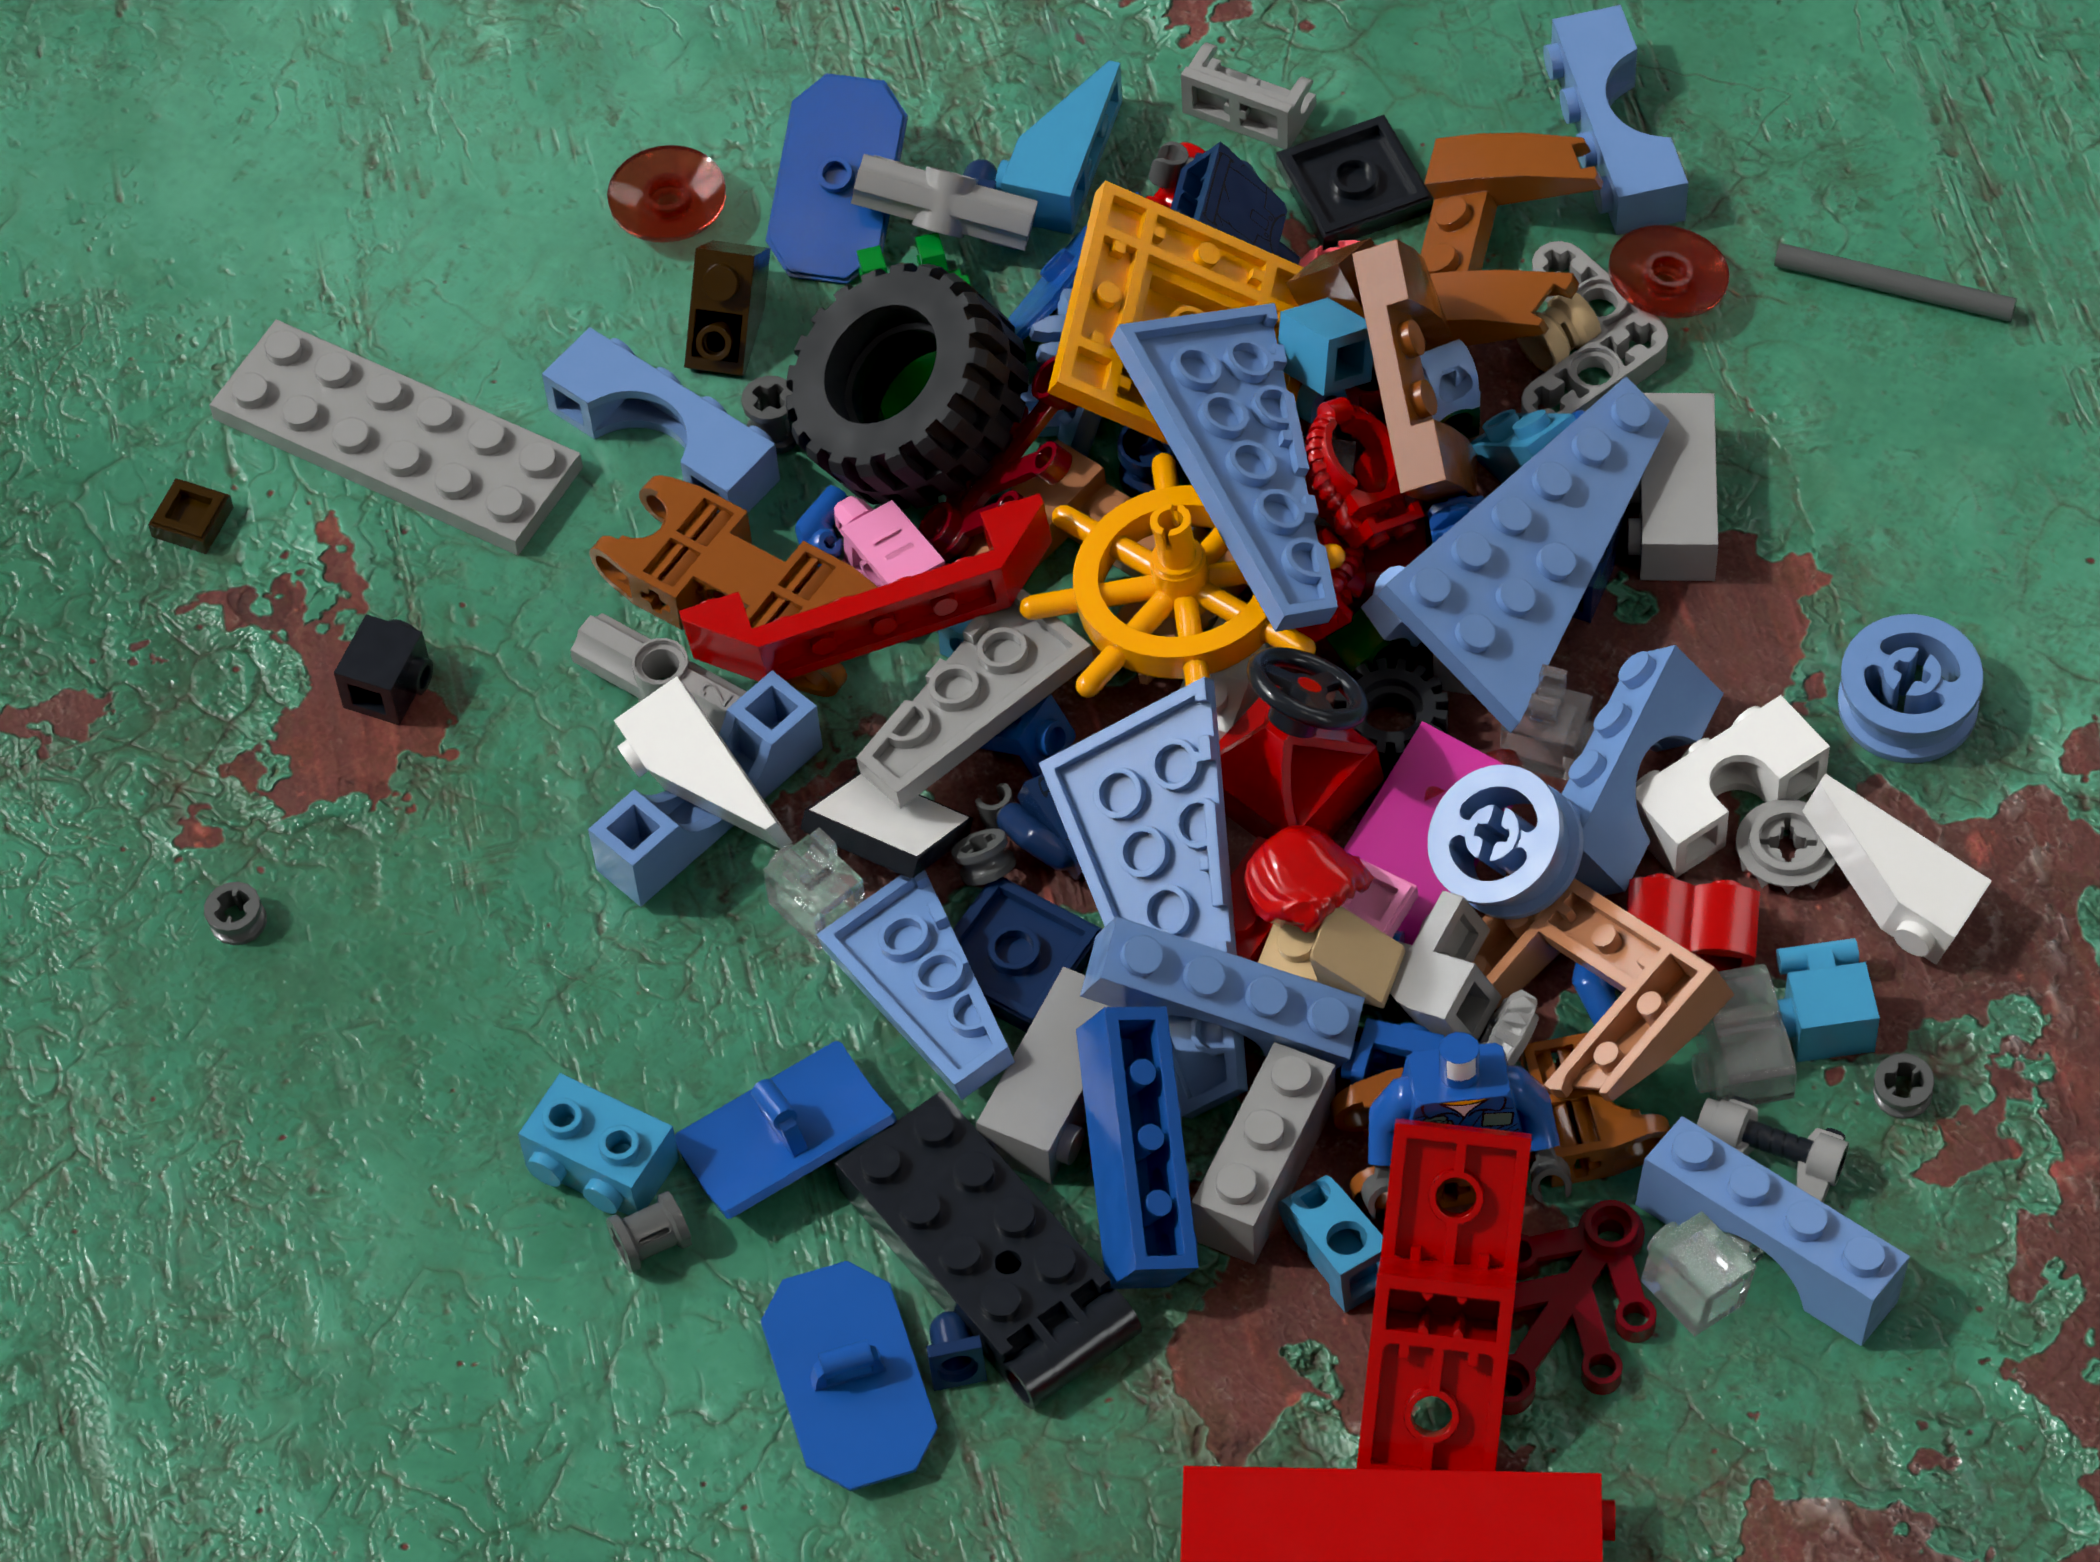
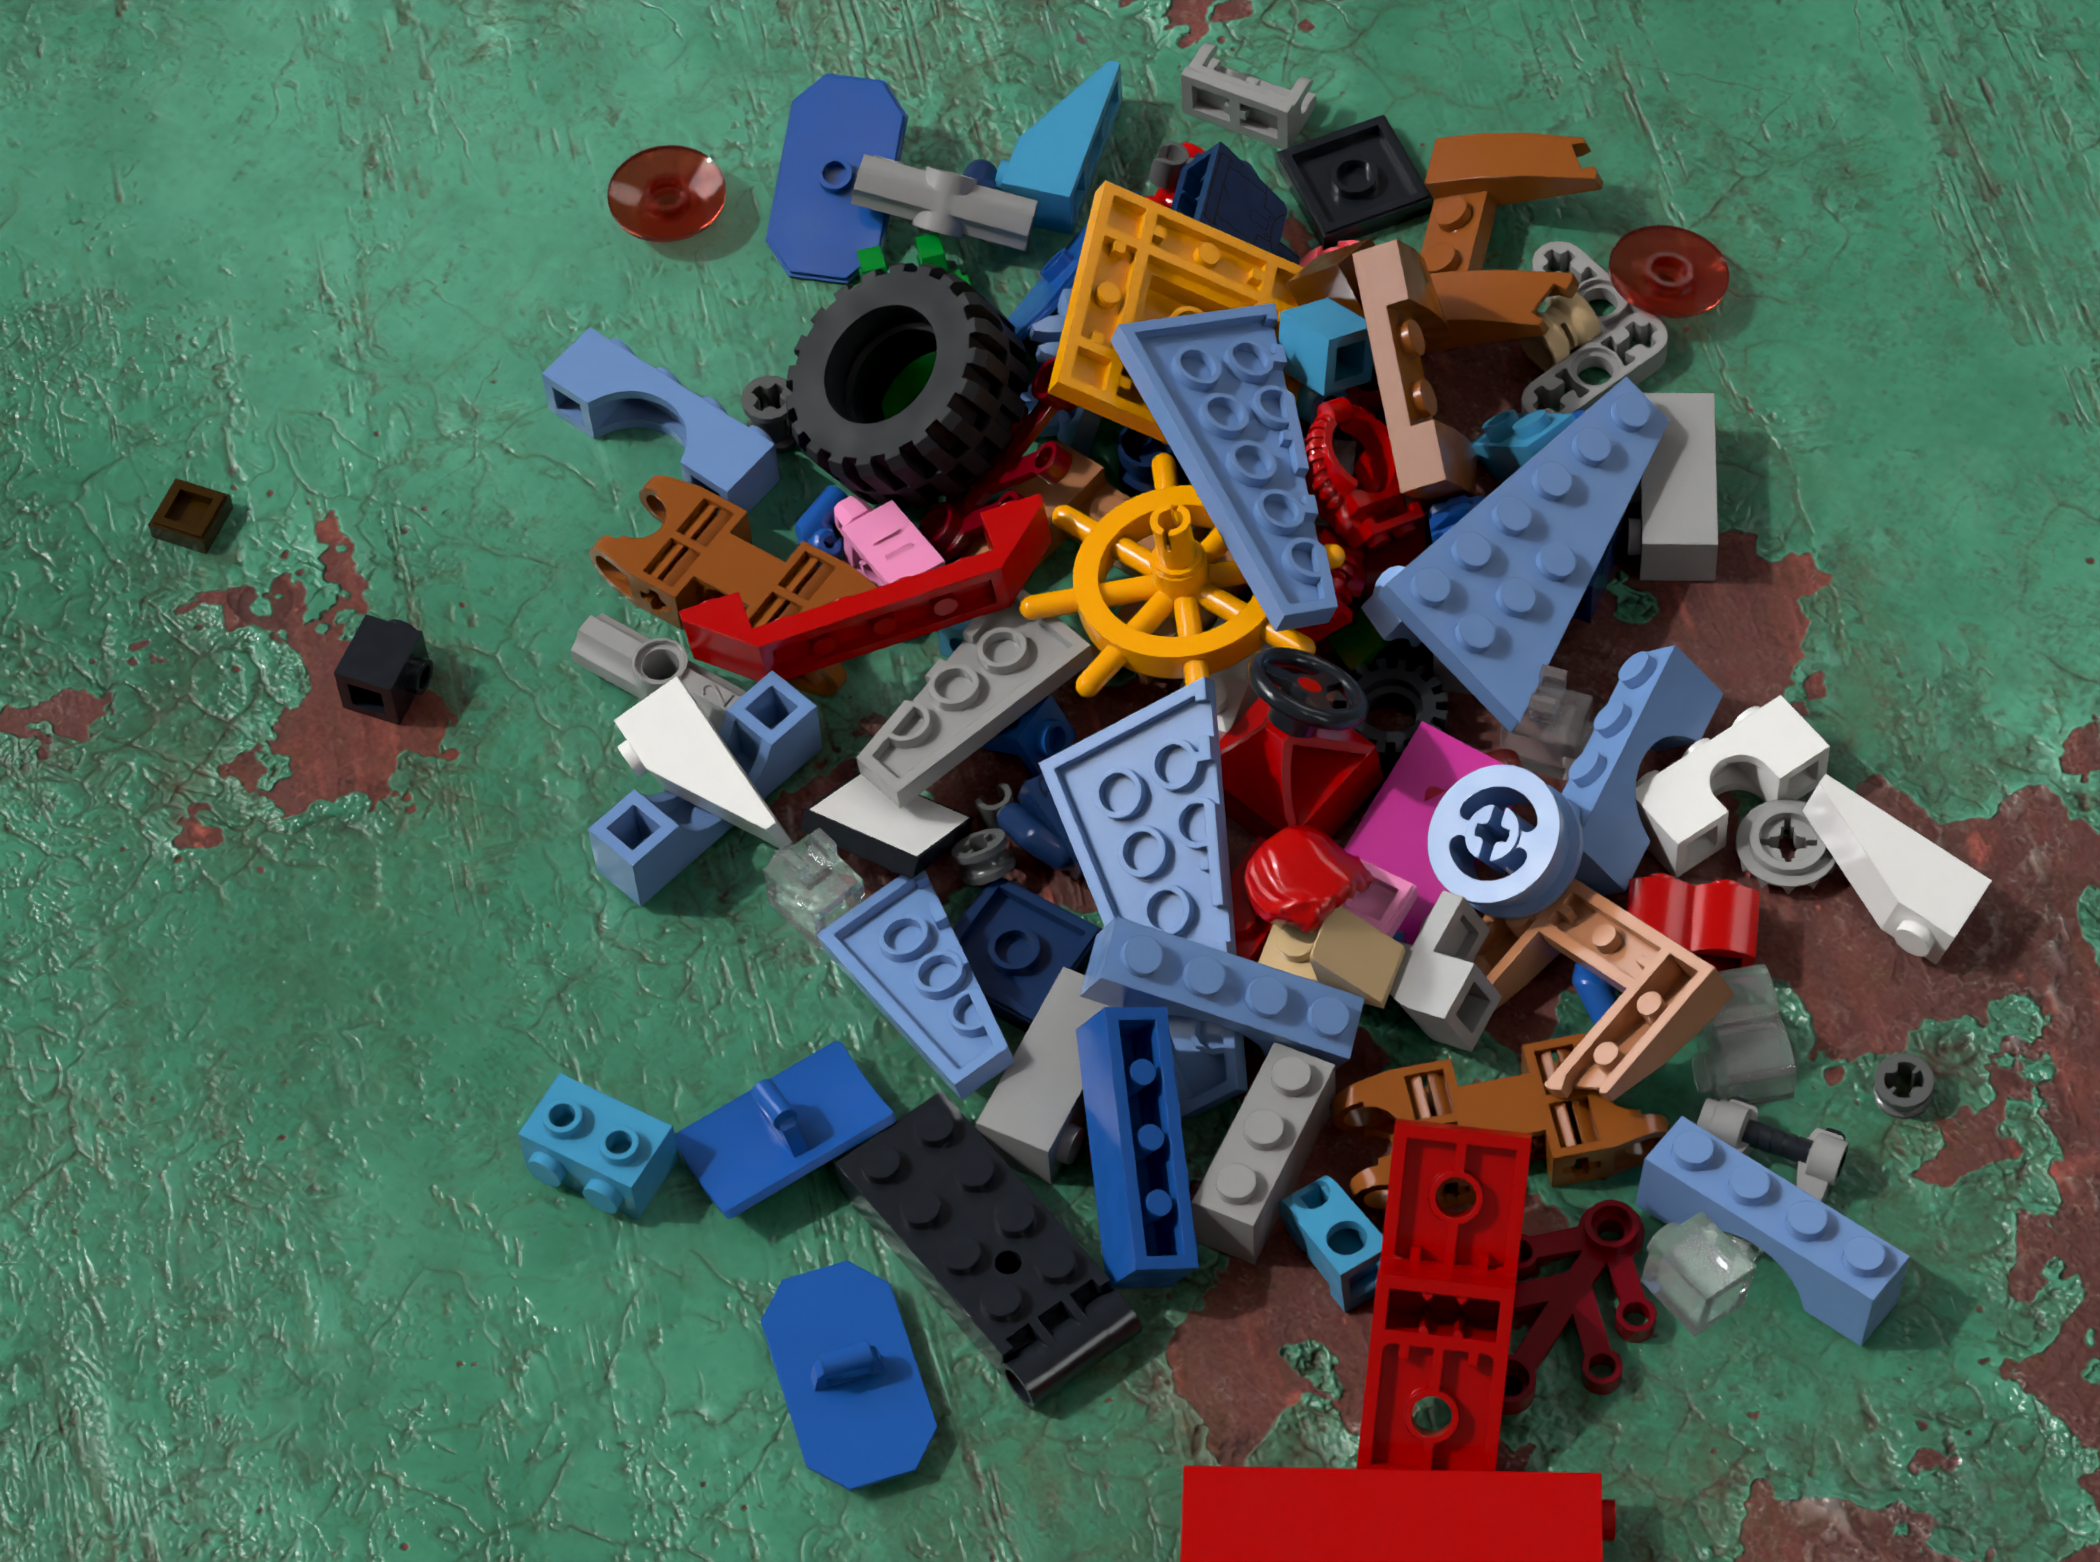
dark grey bush [204,881,267,945] -> none
light grey plate [209,319,583,555] -> none
dark grey bush [606,1191,692,1273] -> none
dark brown slope [684,240,771,376] -> none
dark blue piece [926,1311,987,1391] -> none
blue bracket [1341,1018,1444,1085] -> none
blue torso [1361,1032,1572,1218] -> none
light blue leg [1420,339,1481,439] -> none
light grey gear [1478,989,1538,1065] -> none
medium blue arch [1543,5,1688,235] -> none
dark grey bar [1774,243,2017,322] -> none
dark azure brick [1775,938,1880,1062] -> none
medium blue wheel [1838,614,1983,763] -> none

